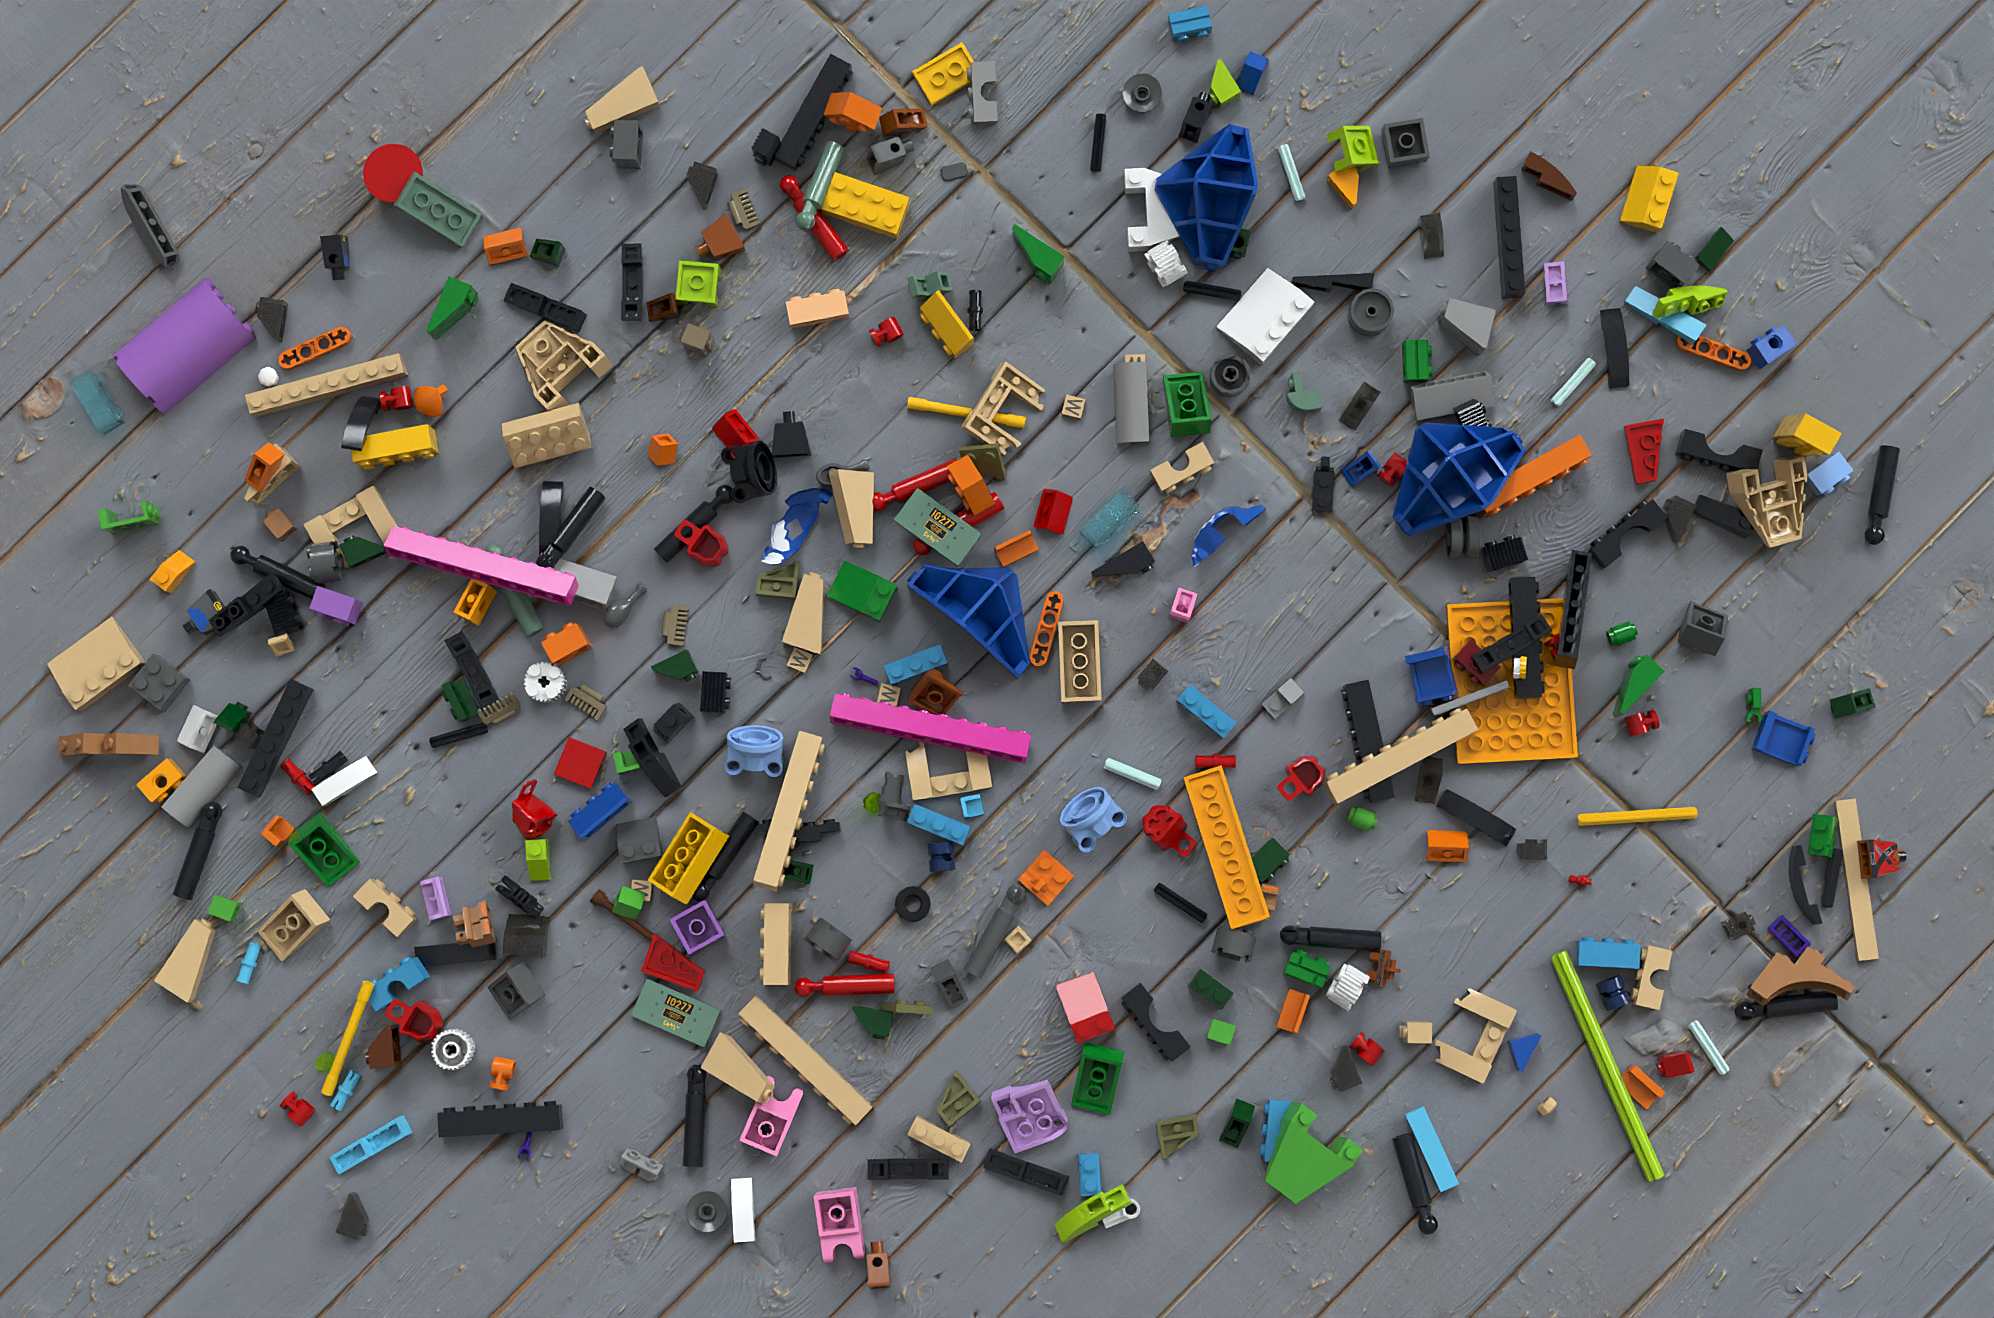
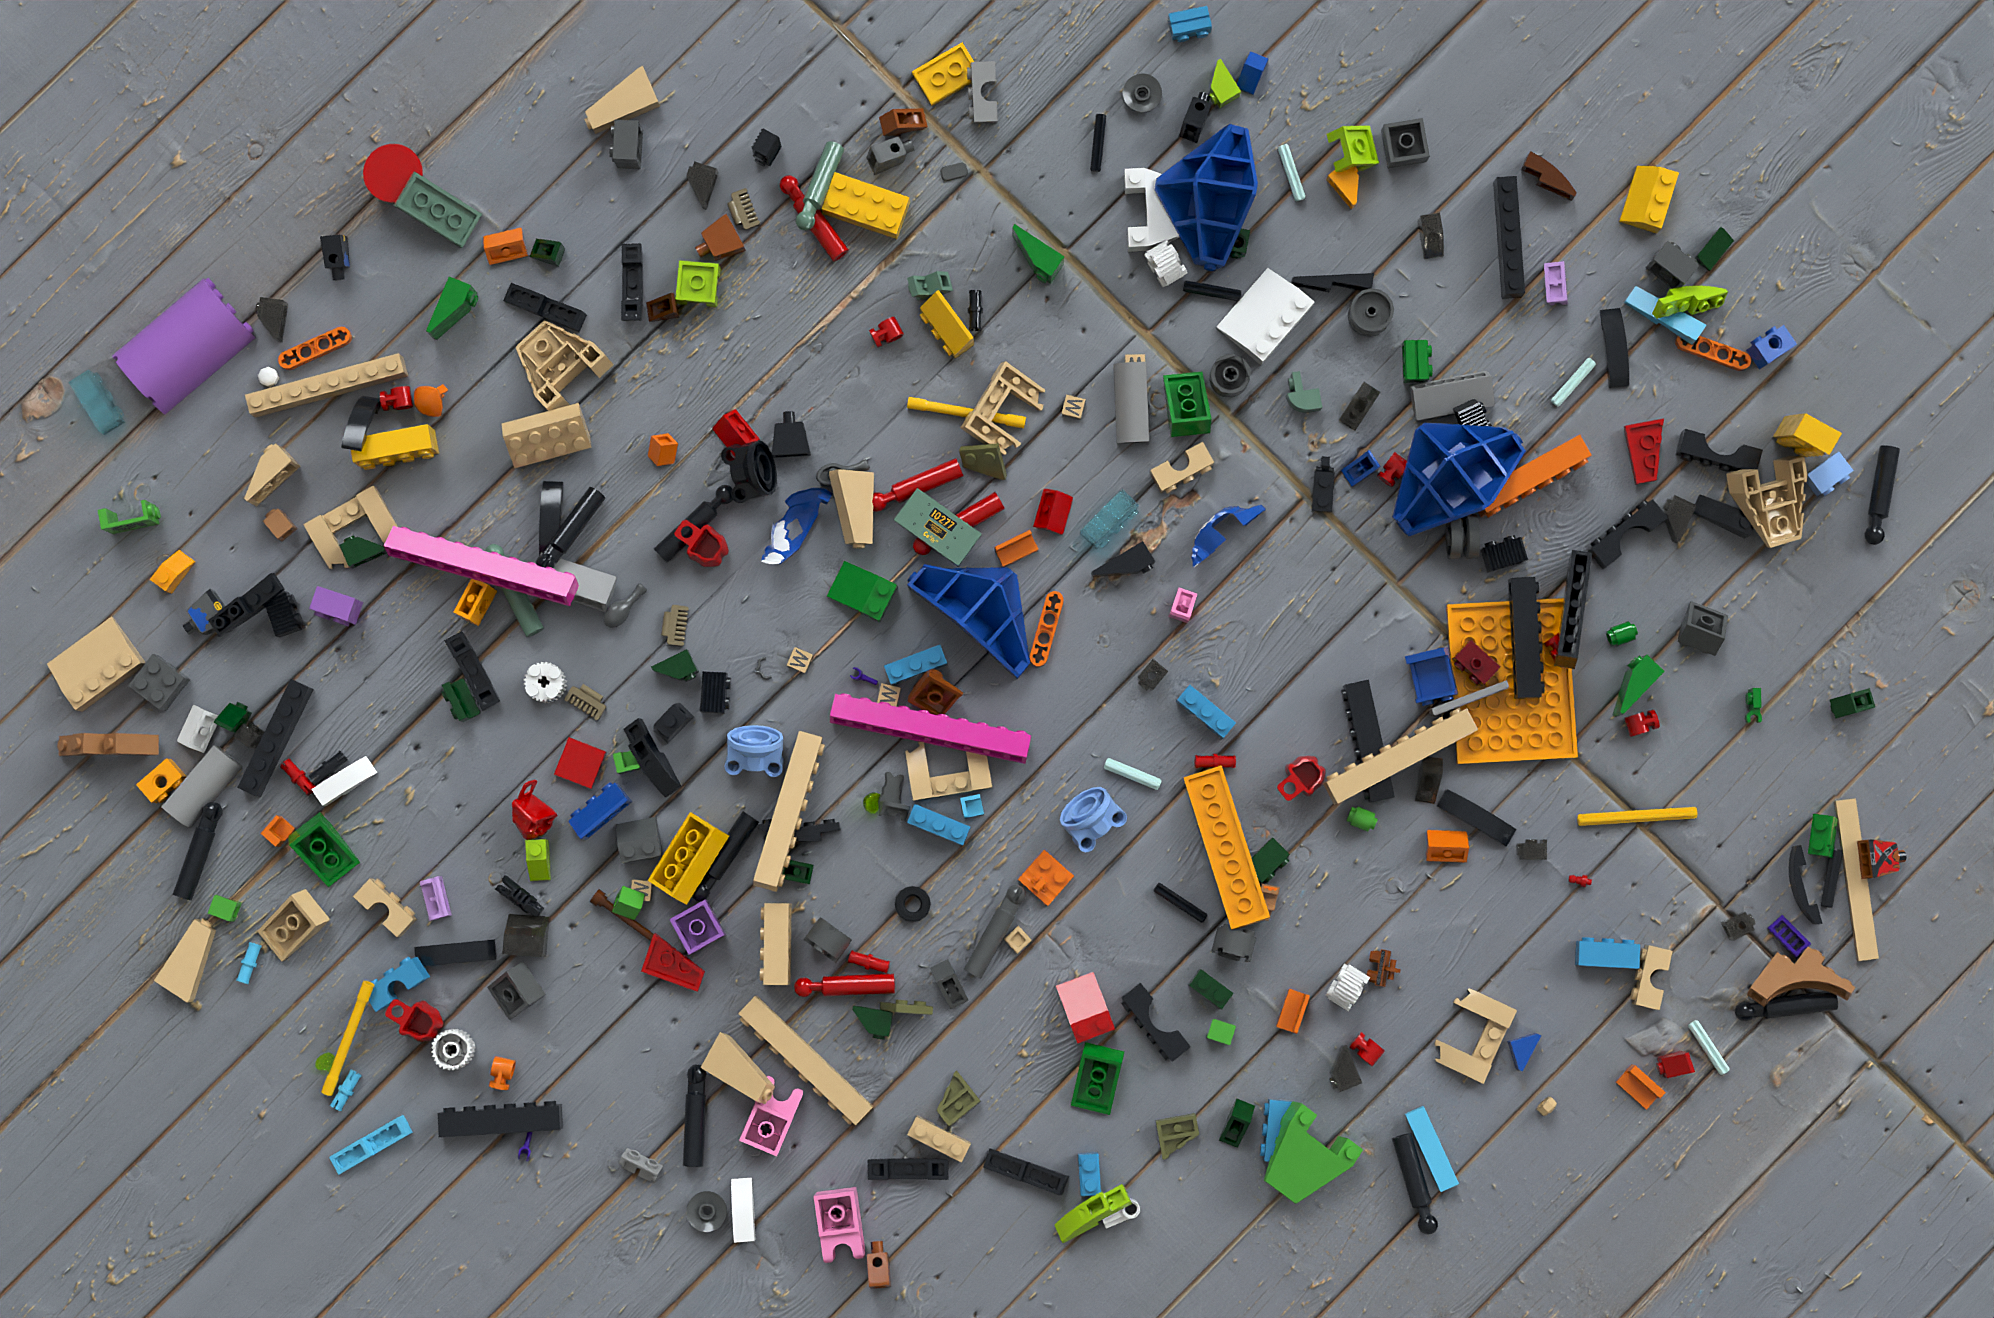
dark grey brick [121,184,180,270] -> none
black piece [230,546,326,599] -> none
orange slope [244,442,284,492] -> none
tan tile [268,633,295,657] -> none
red piece [280,1091,316,1127] -> none
dark grey brick [306,541,344,584] -> none
clear smoke slope [335,1192,370,1240] -> none
reddish brown slope [365,1024,402,1069] -> none
black axle [429,722,488,748] -> none
medium nougat hips [453,901,496,948] -> none
dark tan piece [477,692,520,725] -> none
orange brick [541,622,593,666] -> none
sand green tile [631,978,721,1047] -> none
dark tan brick [681,323,715,357] -> none
olive wing [755,561,800,600] -> none
black brick [773,53,853,171] -> none
tan slope [782,572,824,655] -> none
light nougat brick [786,289,849,329] -> none
orange brick [823,92,882,133] -> none
dark blue wheel [928,842,955,872] -> none
orange brick [947,455,995,516] -> none
lavender slope [991,1080,1068,1153] -> none
tan brick [1058,620,1102,703] -> none
red piece [1142,805,1197,857] -> none
light grey slope [1261,678,1304,719] -> none
black piece [1280,925,1381,951] -> none
green brick [1283,949,1330,989] -> none
tan brick [1399,1021,1432,1043] -> none
light grey slope [1437,298,1496,355] -> none
black slope [1472,614,1552,673] -> none
piece [1513,656,1527,679] -> none
lime axle [1550,950,1664,1182] -> none
dark blue wheel [1596,975,1631,1011] -> none
blue panel [1752,711,1816,766] -> none

